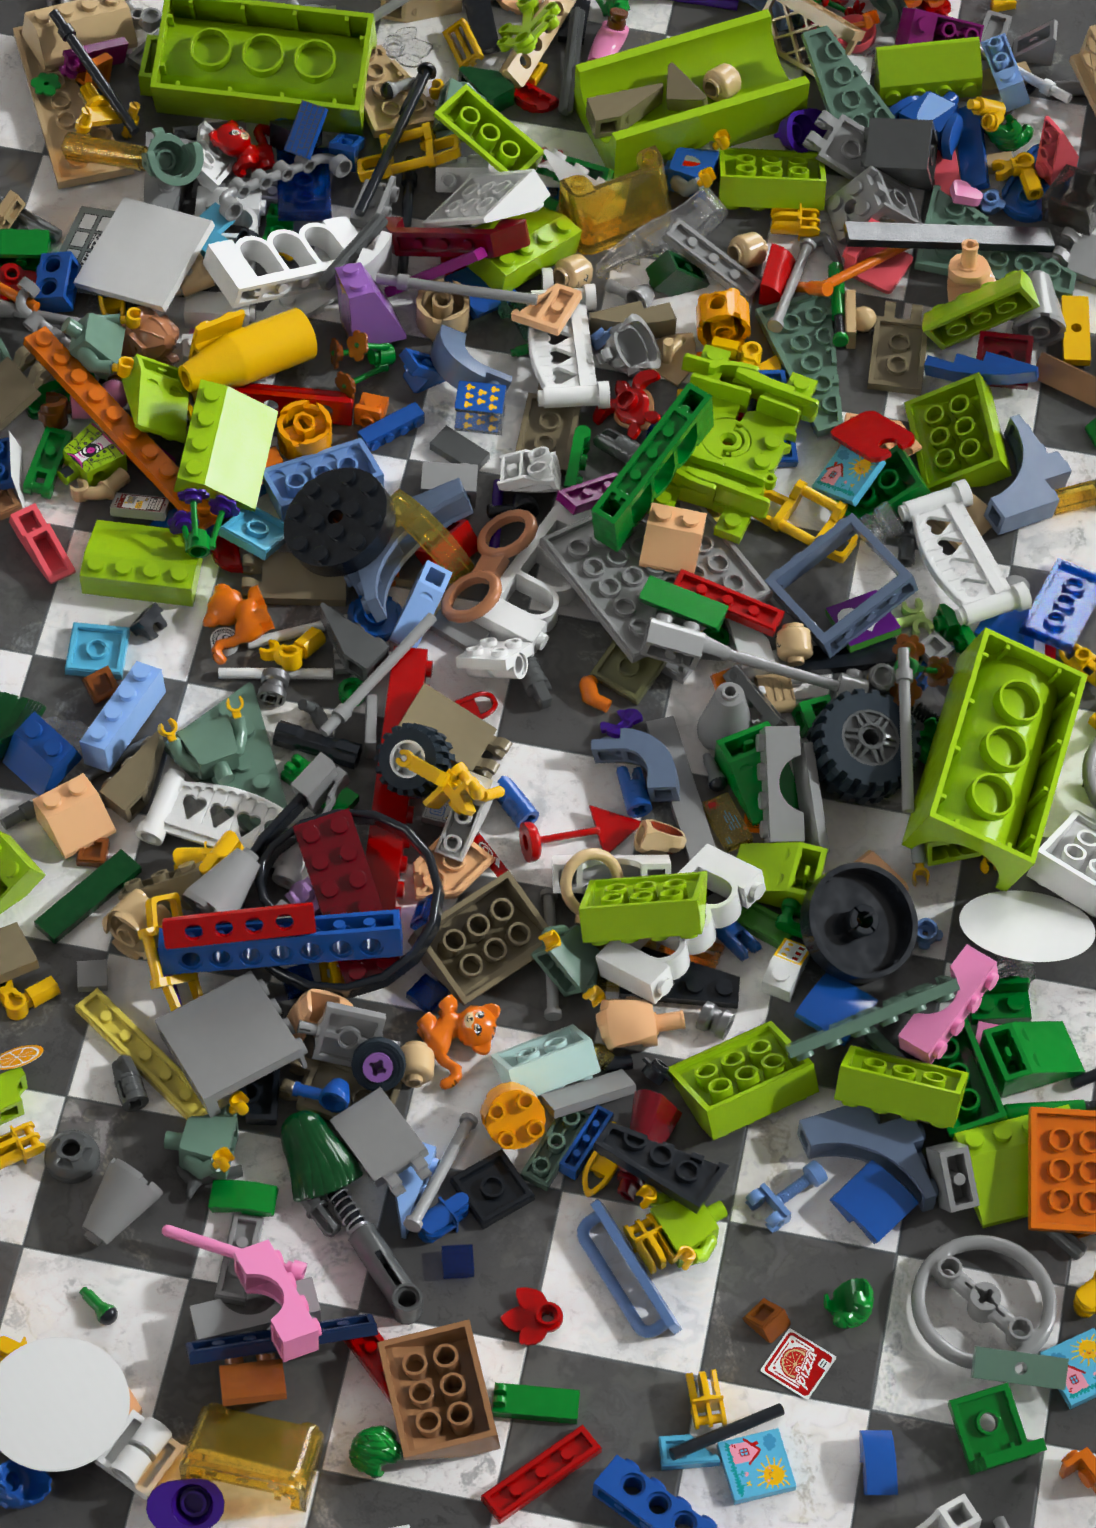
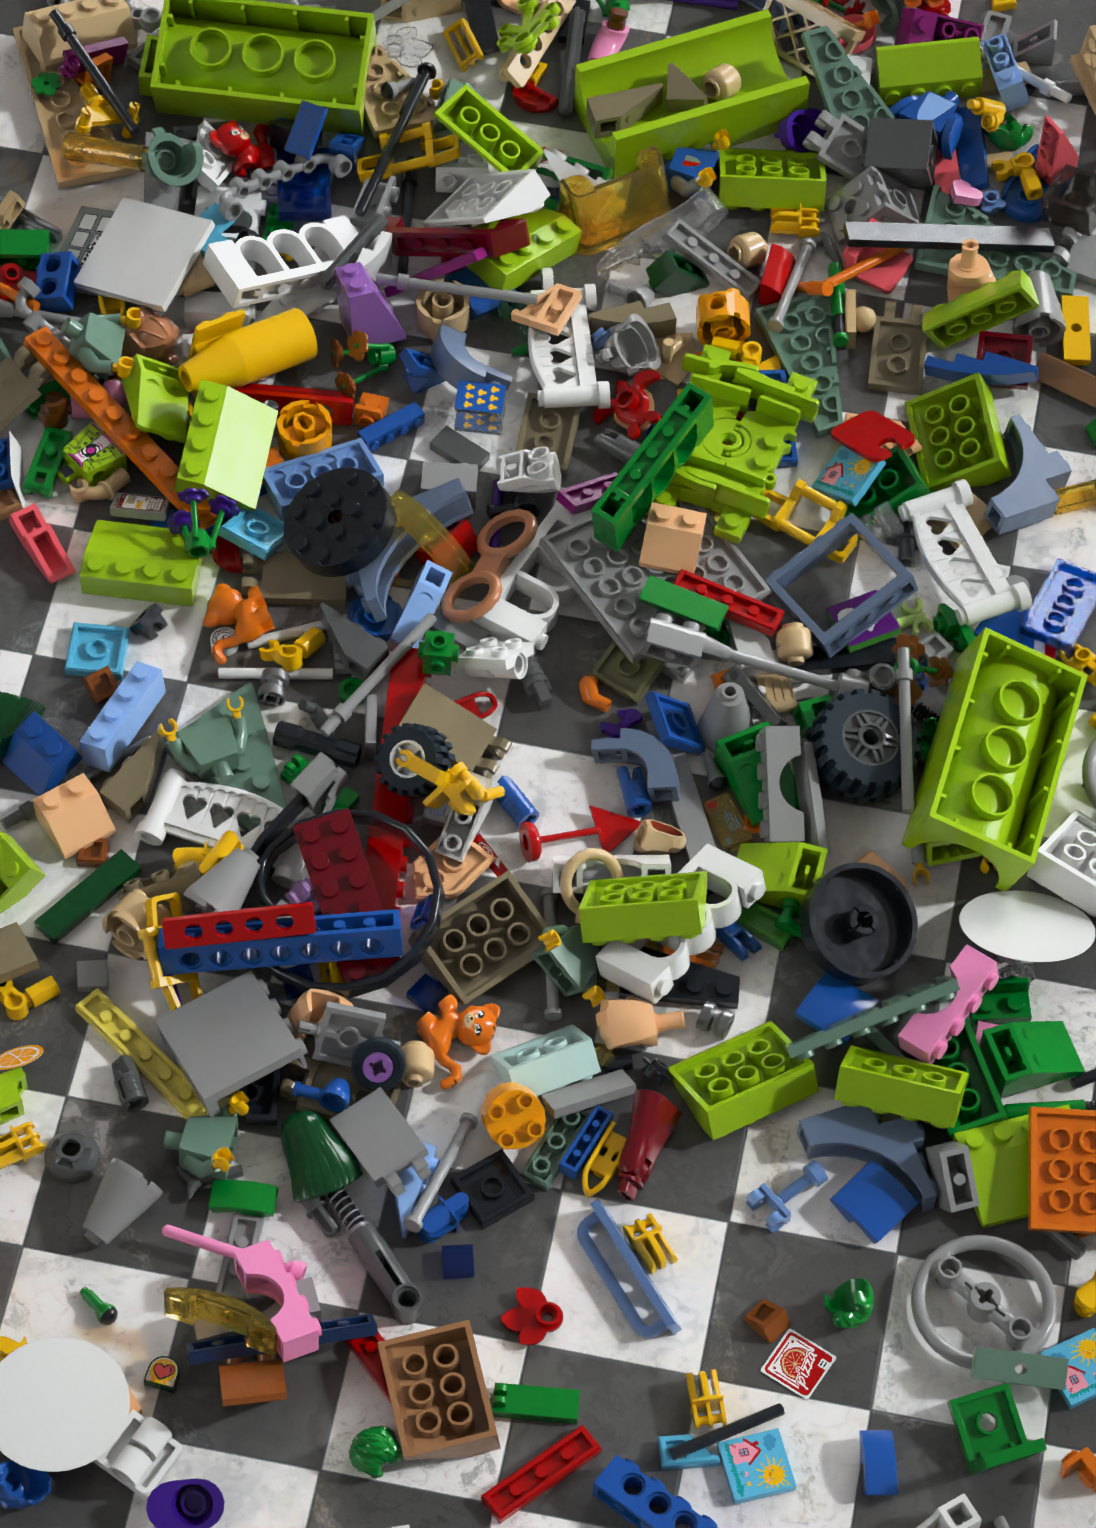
clear yellow windscreen [179,1402,324,1512] -> none
dark green slope [458,66,515,112] -> none
tan head [553,254,593,288] -> none
green plate [564,425,591,489] -> none
black wing [592,1122,729,1214] -> none
lime torso [635,1184,728,1270] -> none
white slope [762,938,810,1003] -> none
medium blue plate [916,918,943,950] -> none
none -> tile [144,1356,180,1393]
none -> clear yellow slope [164,1287,277,1356]
none -> green brick [418,630,459,676]
none -> blue tile [645,691,706,756]

